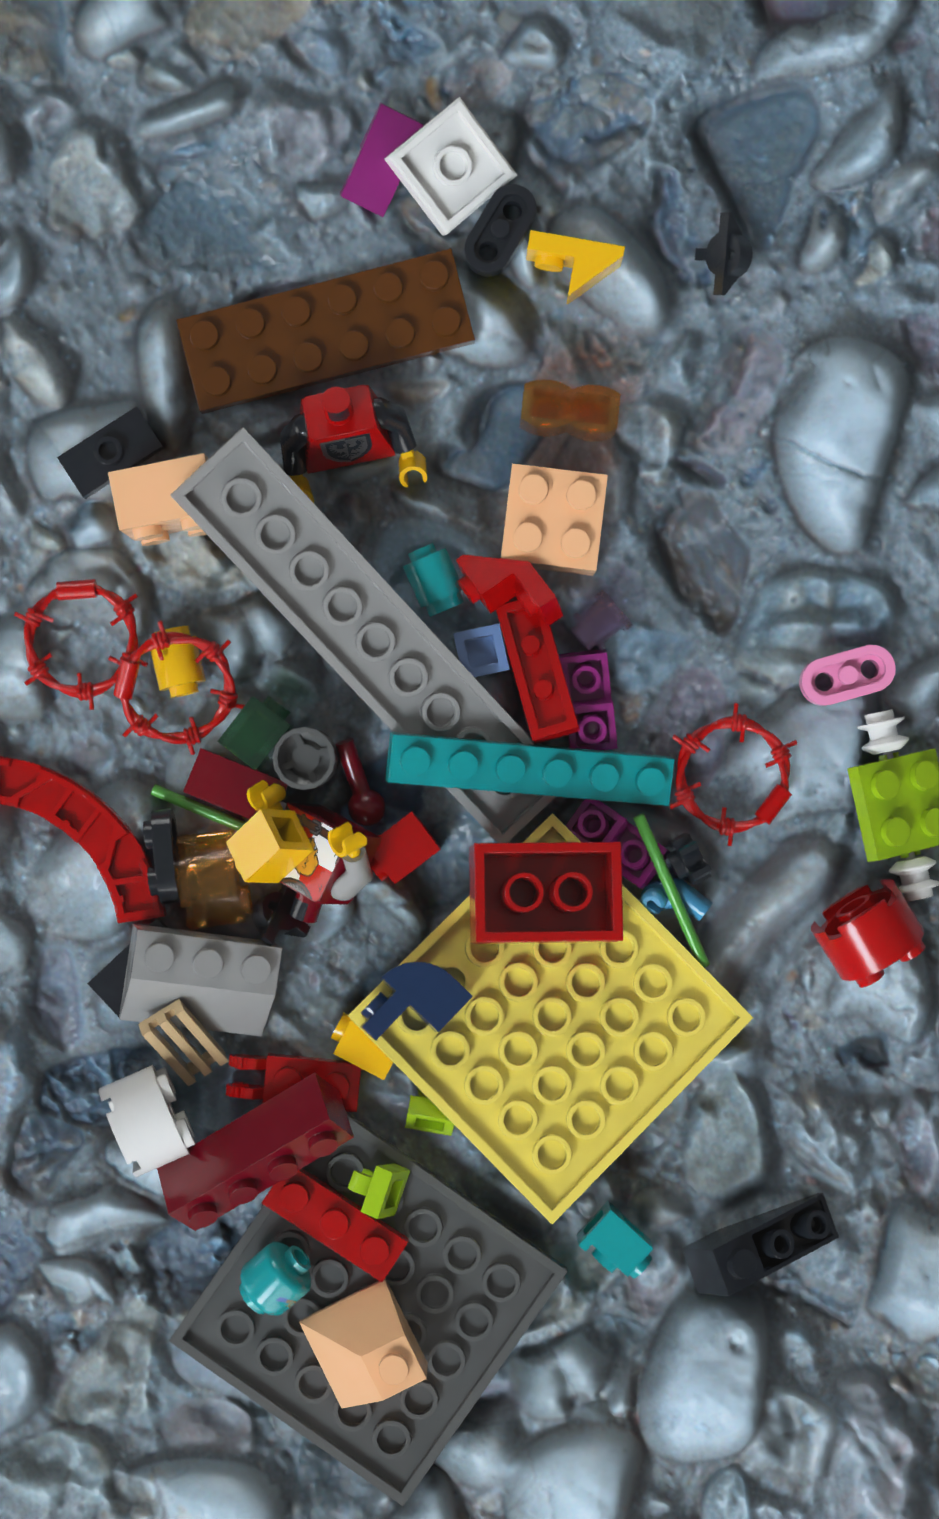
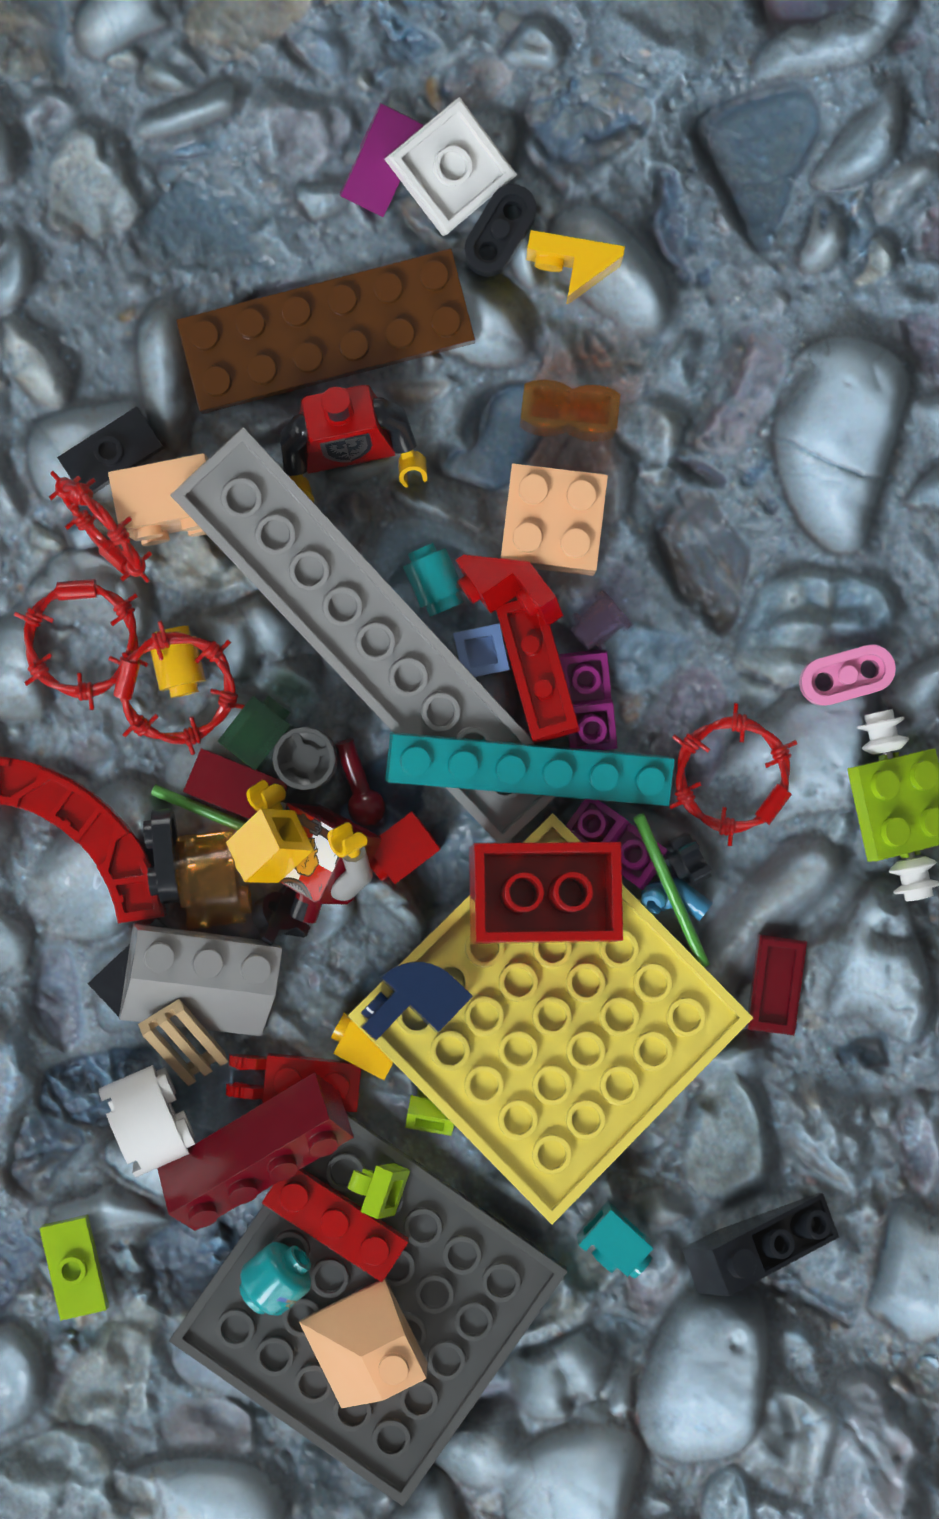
black piece [695,212,753,295] -> none
red brick [811,879,926,988] -> none
none -> lime plate [39,1214,109,1321]
none -> red piece [49,471,152,583]
none -> dark red tile [746,934,807,1036]

